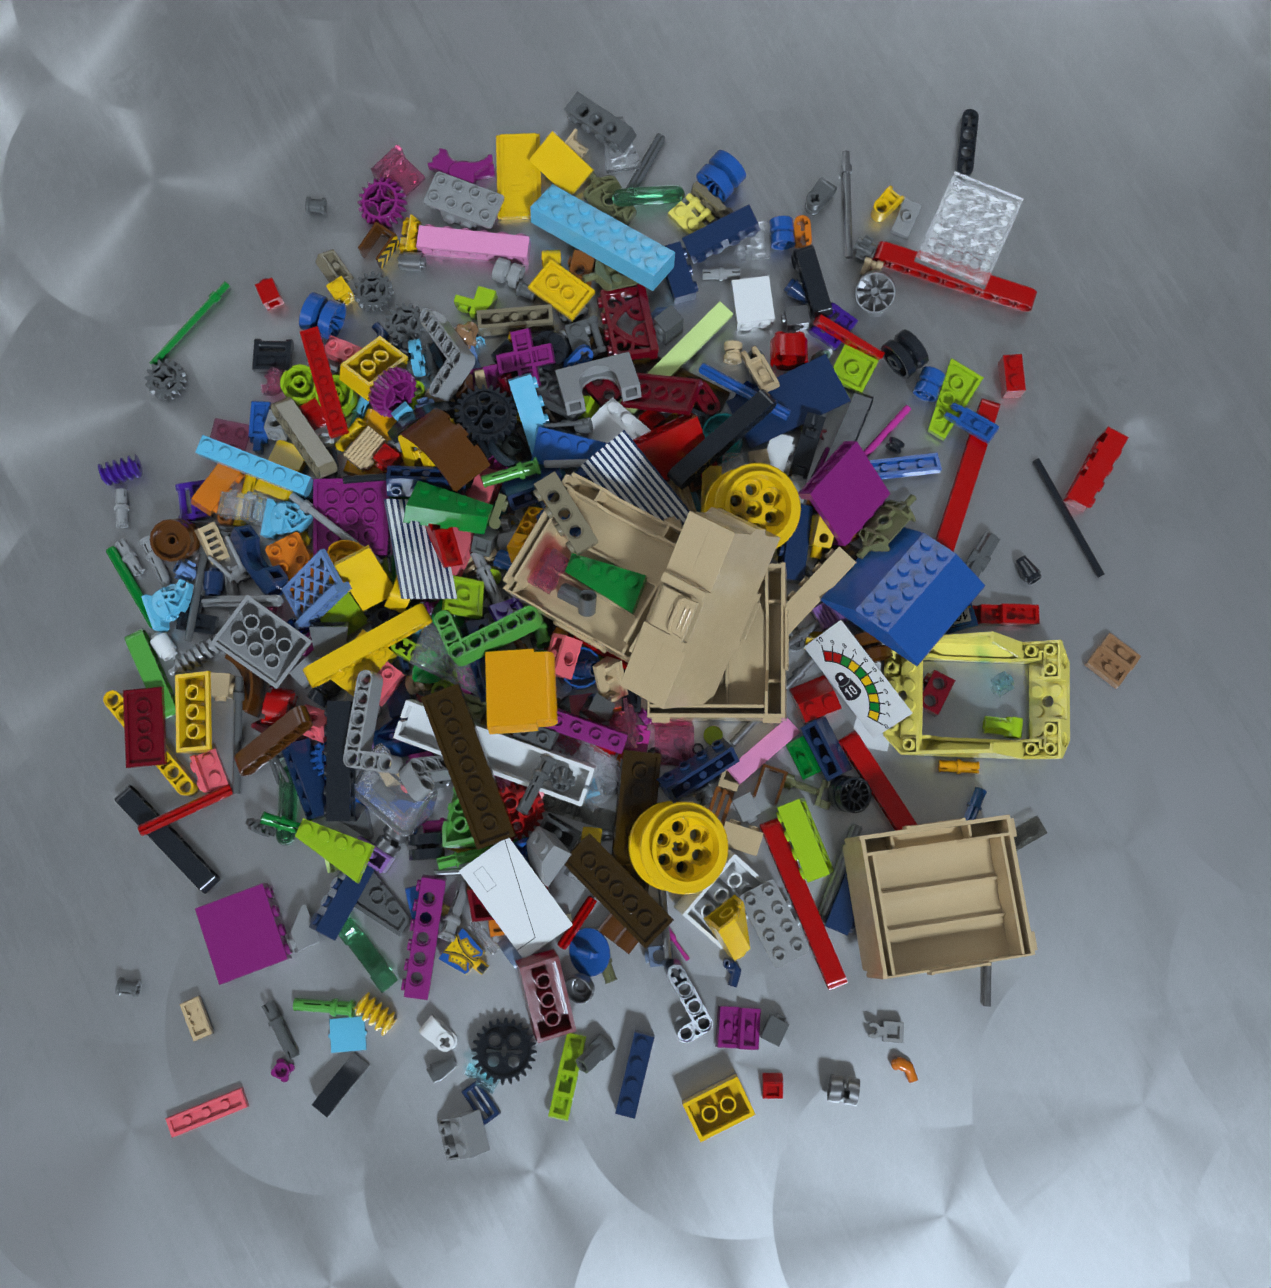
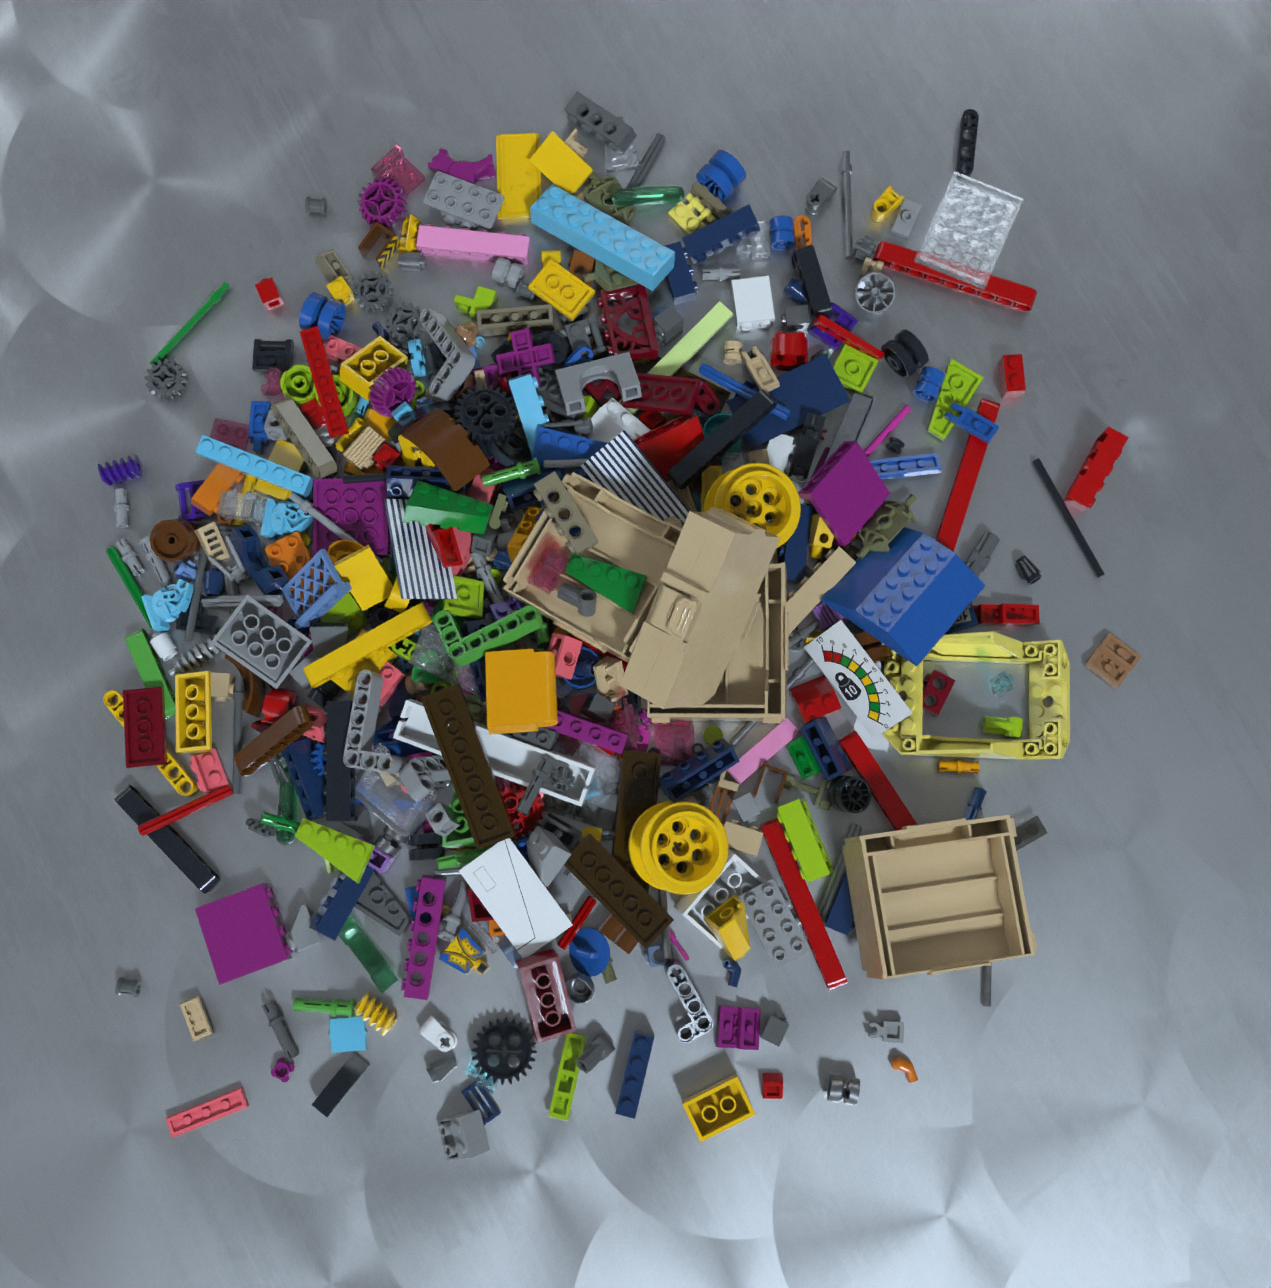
none -> light grey brick [425,802,460,837]

